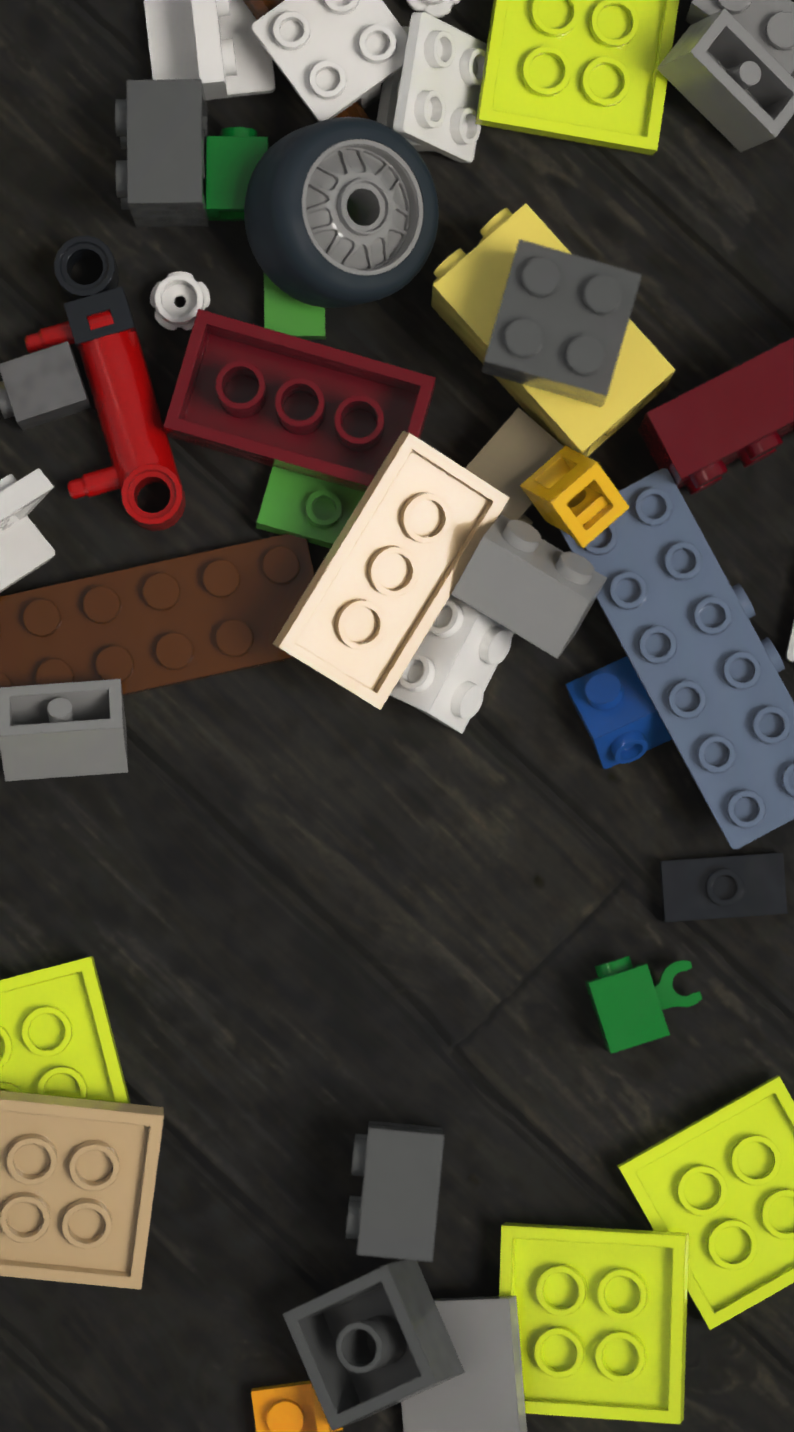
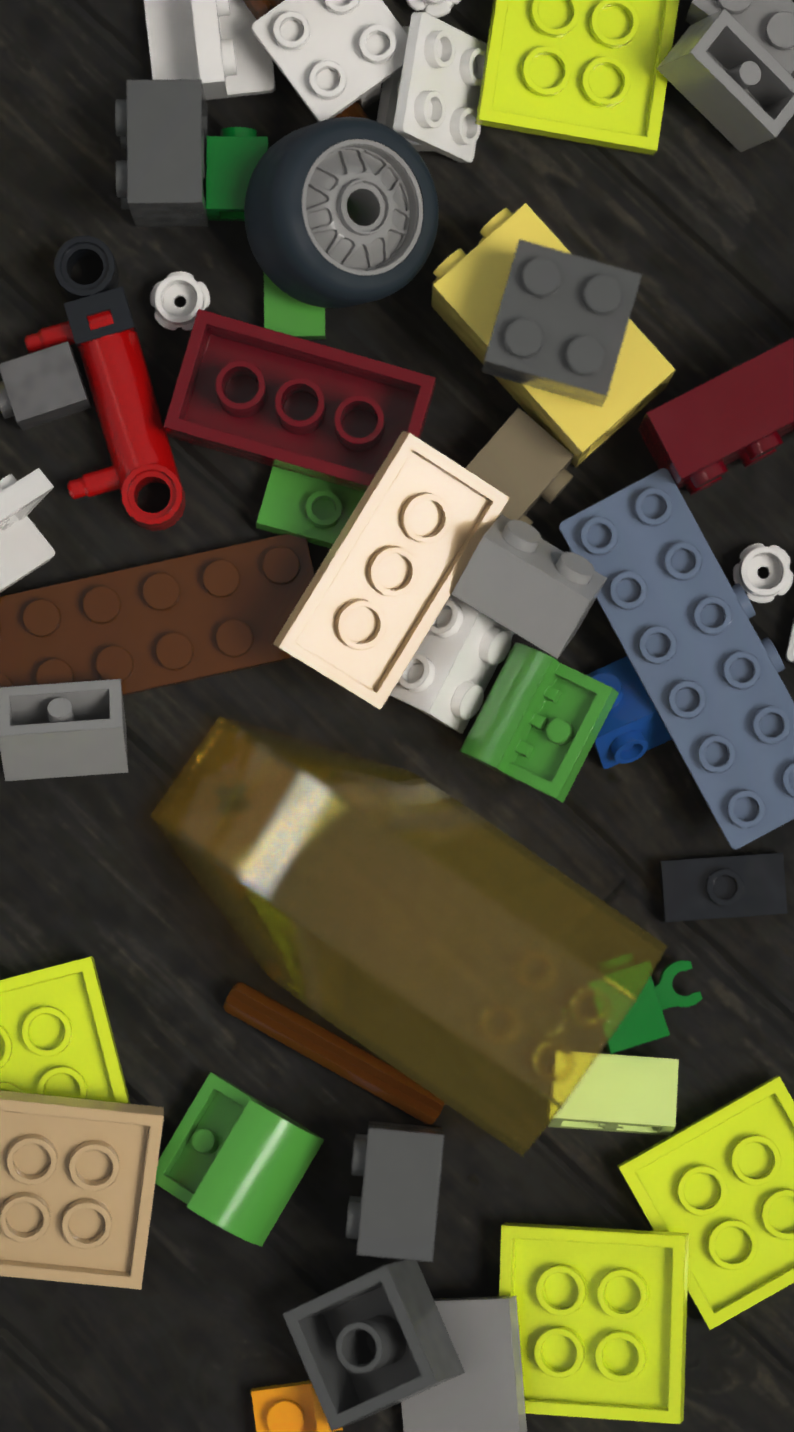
yellow brick [520,445,630,548] -> none
none -> clear yellow windscreen [150,716,667,1157]
none -> bright green brick [155,1072,324,1247]
none -> reddish brown axle [223,982,446,1125]
none -> bright green brick [459,642,619,803]
none -> yellowish green hinge [548,1050,679,1136]
none -> white plate [733,543,793,603]

